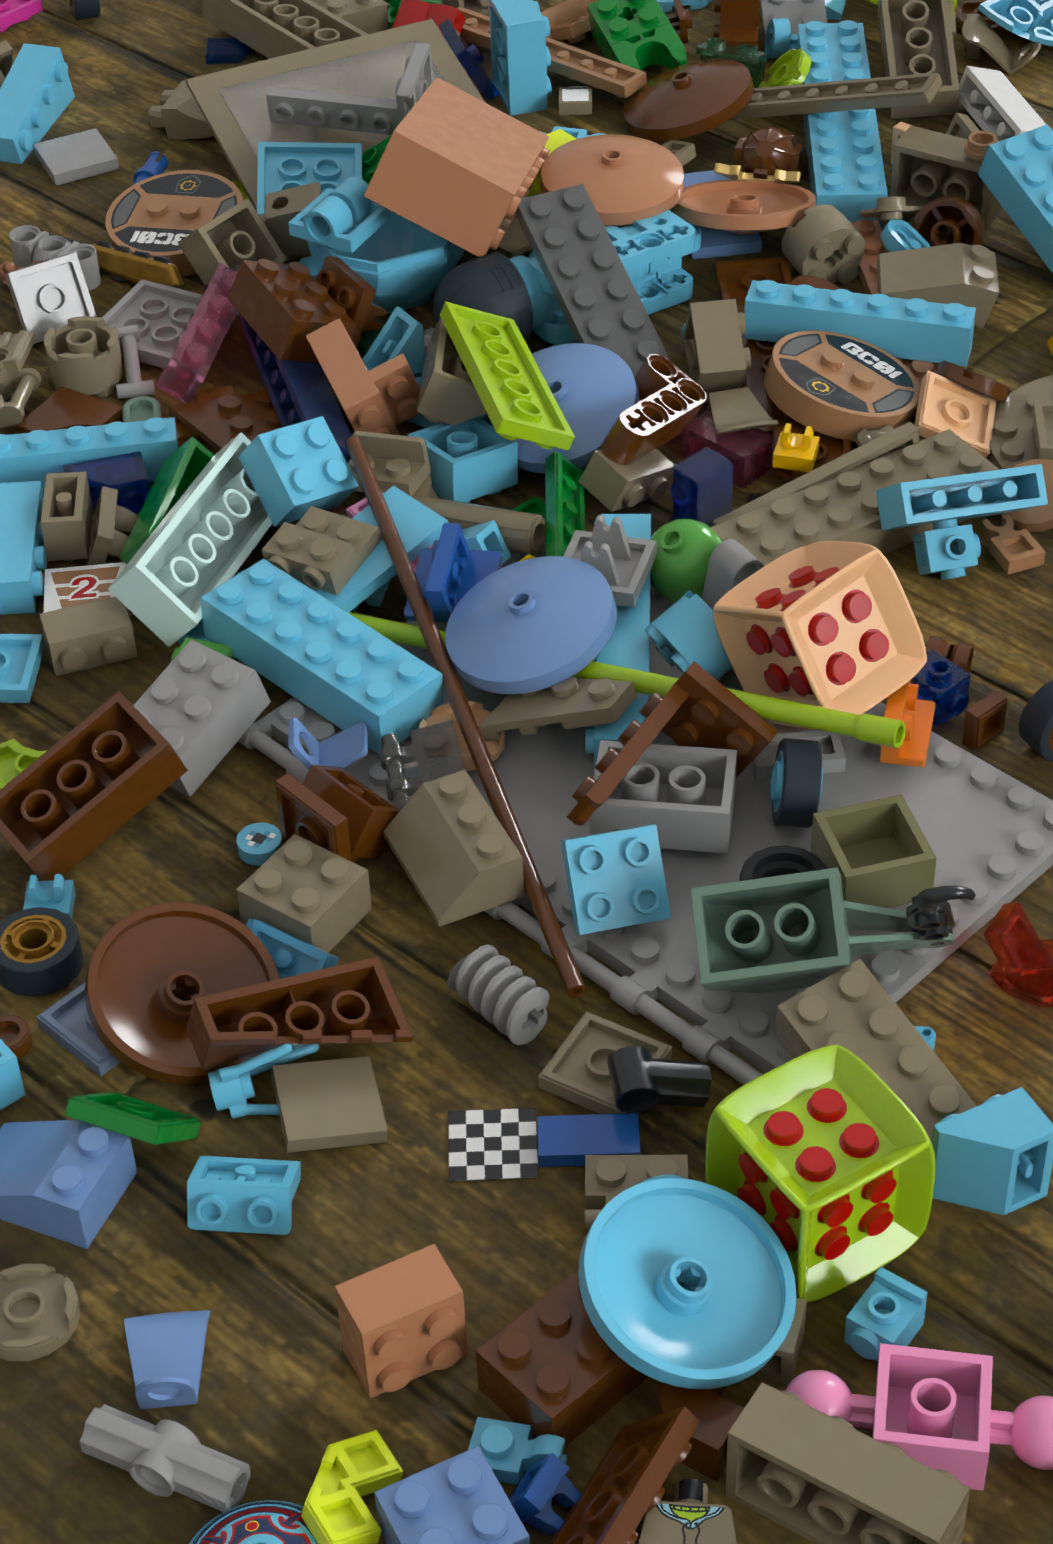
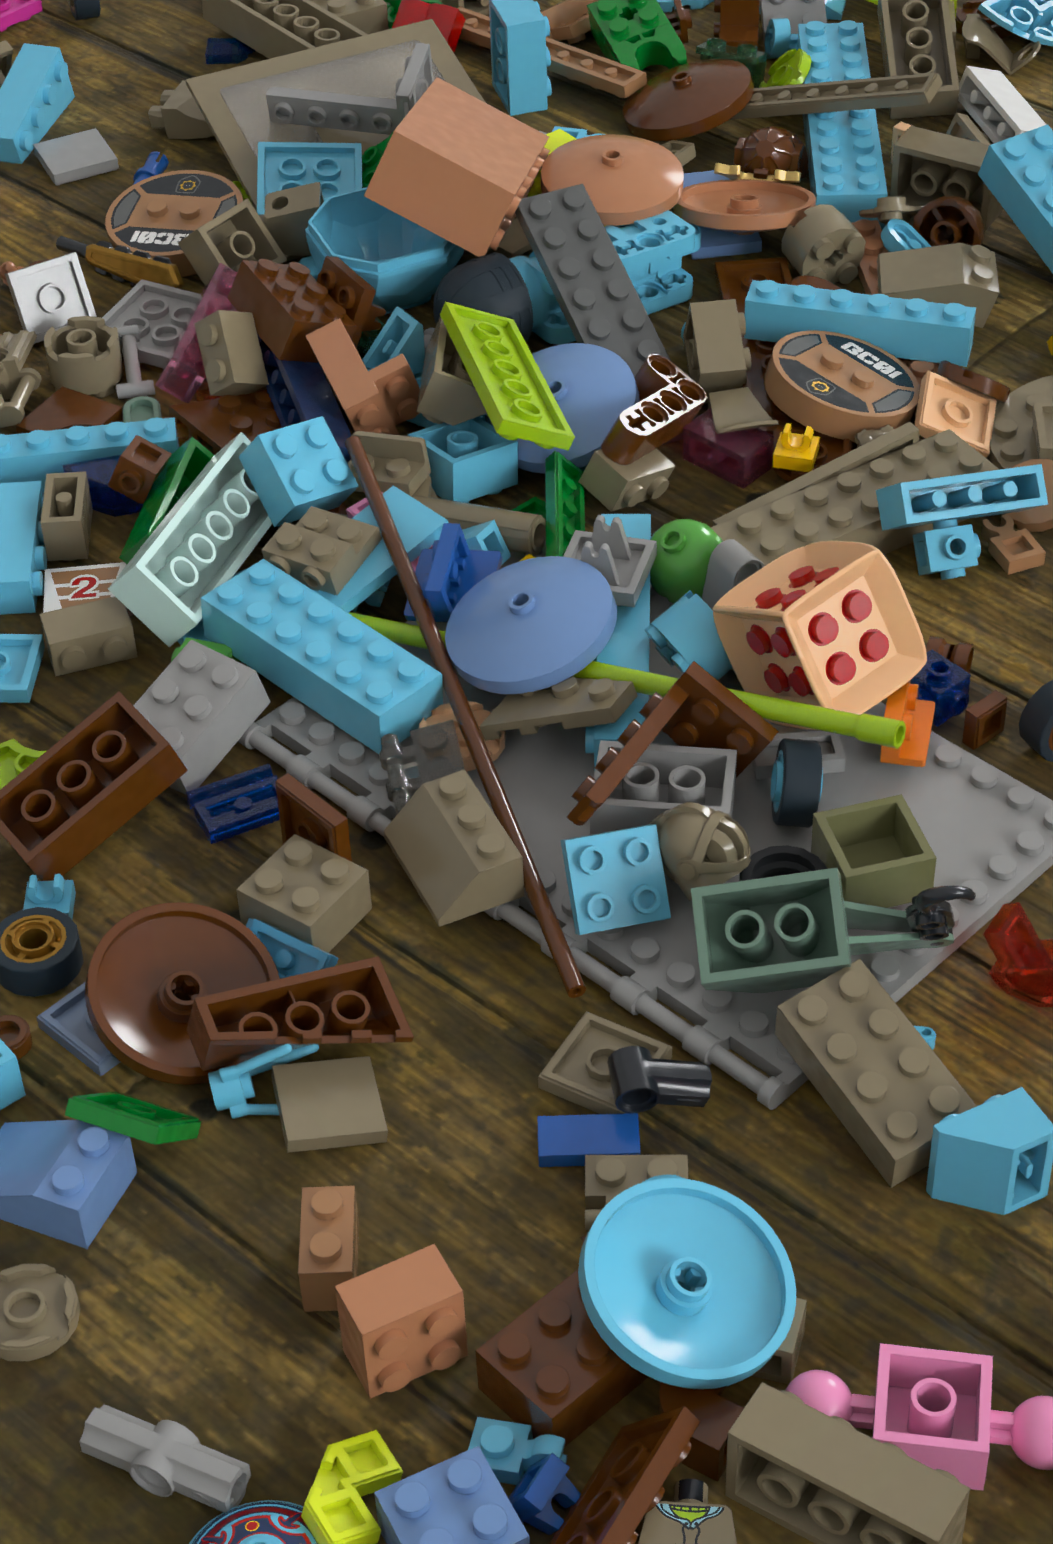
light grey piece [9,225,101,291] -> none
dark tan tile [87,486,138,566] -> none
medium blue piece [124,1310,210,1409] -> none
medium azure bracket [187,1156,301,1235] -> none
medium azure tile [236,823,283,866] -> none
medium azure plate [288,177,391,253] -> none
medium blue bracket [288,717,368,770] -> none
reddish brown brick [303,765,400,861] -> none
clear blue plate [439,19,500,100] -> none
light grey piece [447,944,550,1045] -> none
sticker [448,1108,538,1181] -> none
slope [559,86,592,115] -> none
clear blue brick [670,447,734,527] -> none
lime piece [705,1045,936,1303] -> none
medium azure brick [844,1266,928,1361] -> none
medium nougat plate [964,131,997,163] -> none
none -> reddish brown bracket [108,435,172,504]
none -> clear blue plate [186,764,280,844]
none -> dark tan brick [194,310,269,396]
none -> medium nougat brick [298,1185,359,1312]
none -> dark tan helmet [648,802,751,901]

